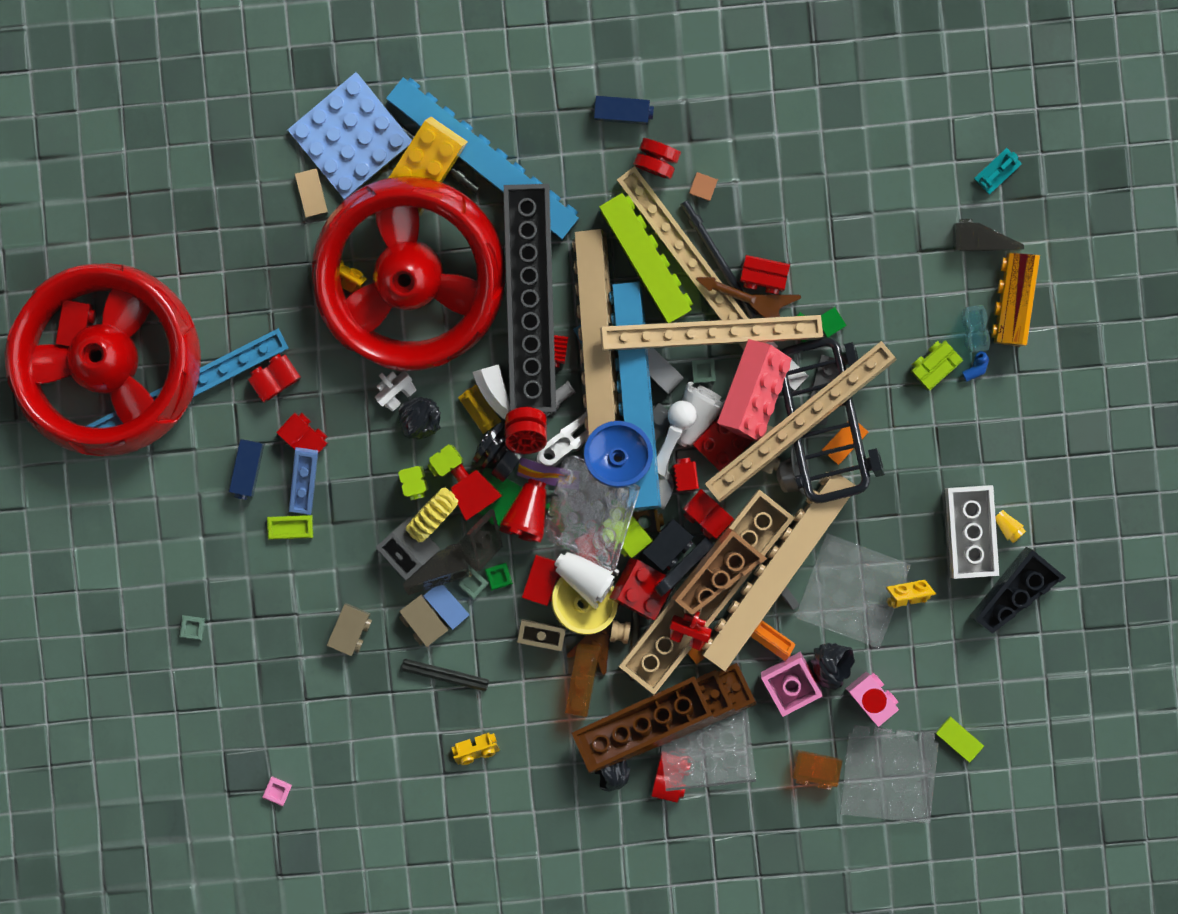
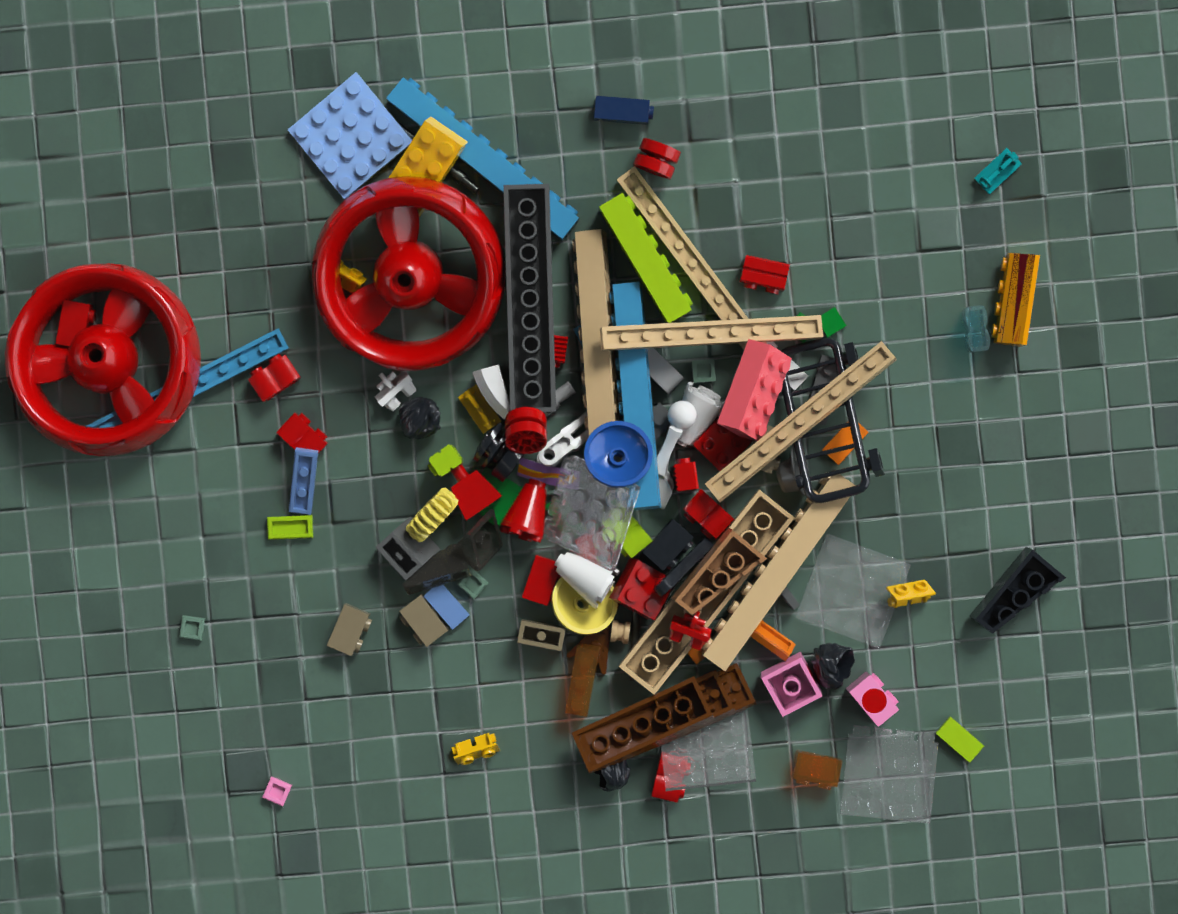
dark blue brick [229,439,265,500] -> none
tan tile [295,168,328,218] -> none
lime brick [398,466,429,500] -> none
pearl dark grey axle [401,659,489,691] -> none
green tile [485,563,513,591] -> none
dark brown bracket [632,509,664,533] -> none
black bar [680,200,758,319] -> none
nougat tile [689,172,718,201] -> none
reddish brown piece [696,277,801,318] -> none
lime brick [910,341,963,391] -> none
white brick [945,485,999,579] -> none
clear smoke slope [953,219,1024,252] -> none
blue arm [962,351,989,382] -> none
yellow cone [995,510,1026,543] -> none

